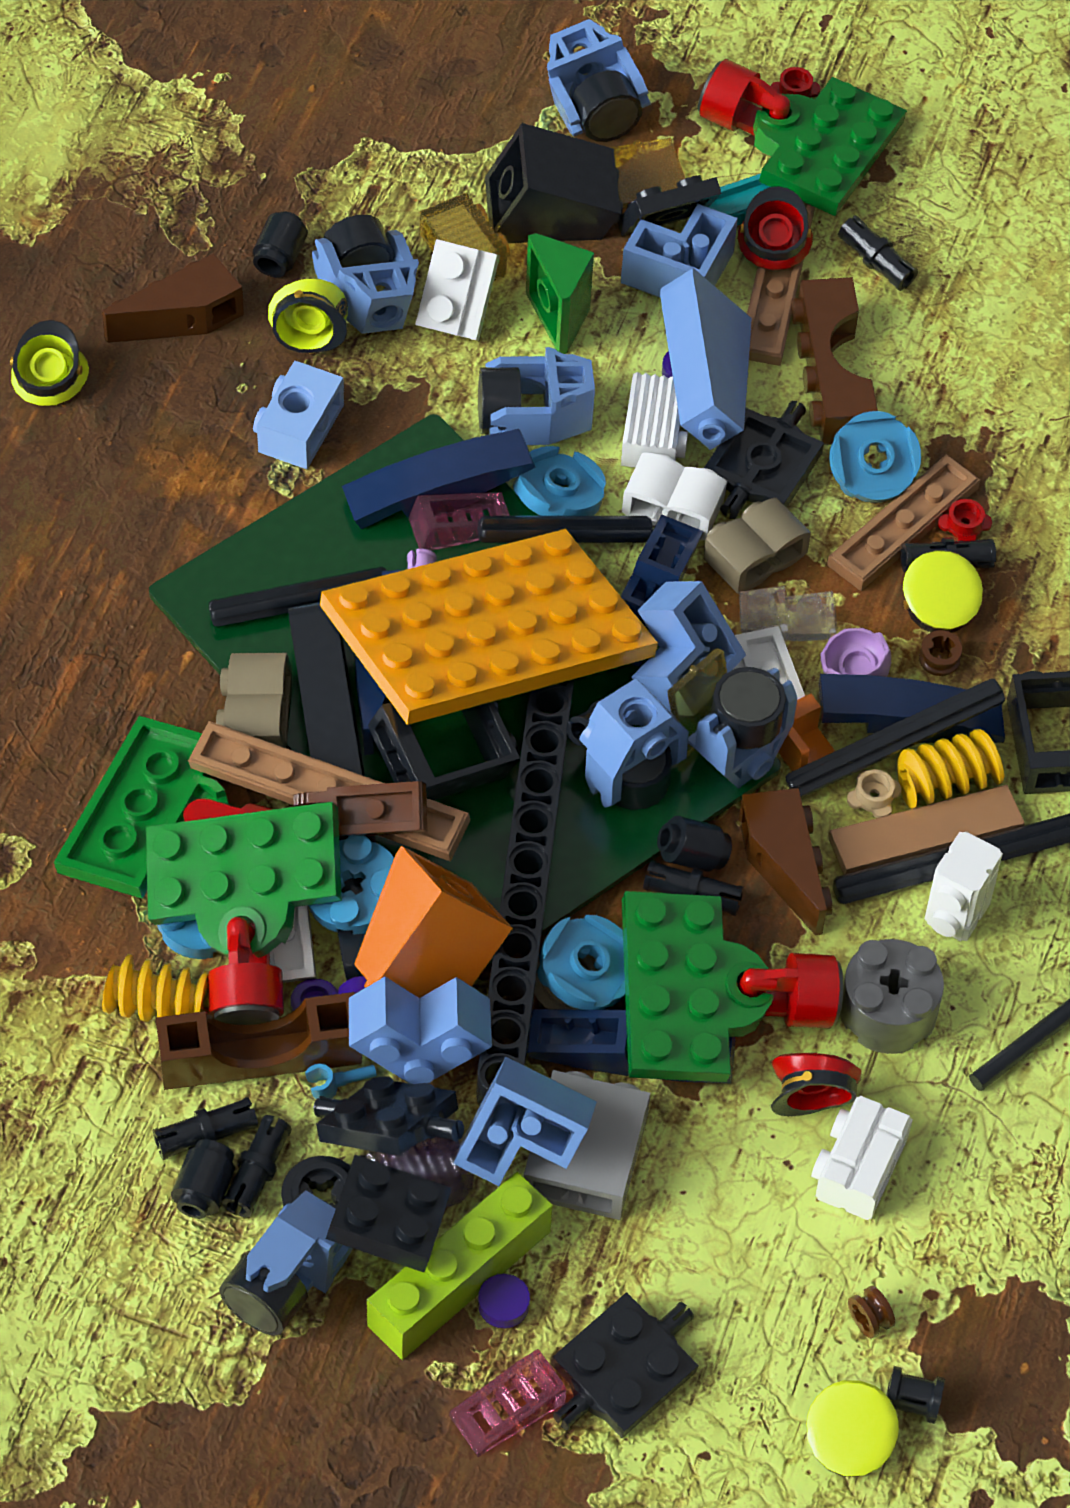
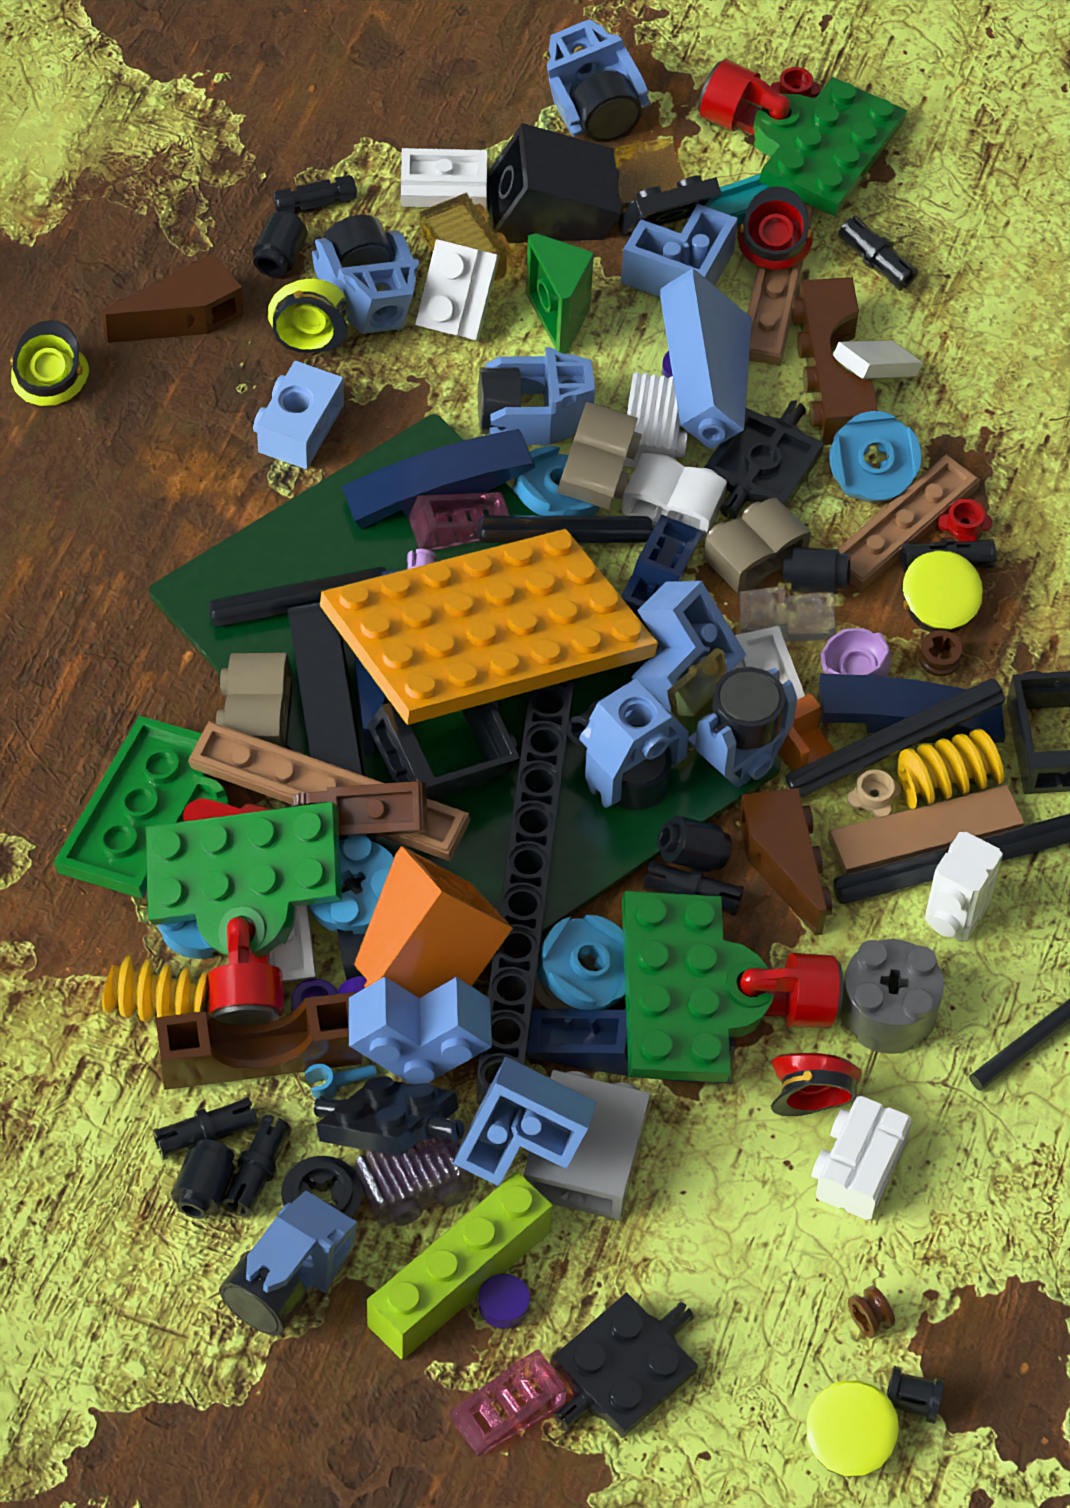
black plate [326,1155,452,1272] -> none
none -> black axle [273,175,357,213]
none -> white plate [401,148,487,208]
none -> dark tan brick [557,401,642,509]
none -> black brick [783,547,851,595]
none -> white tile [833,341,923,379]

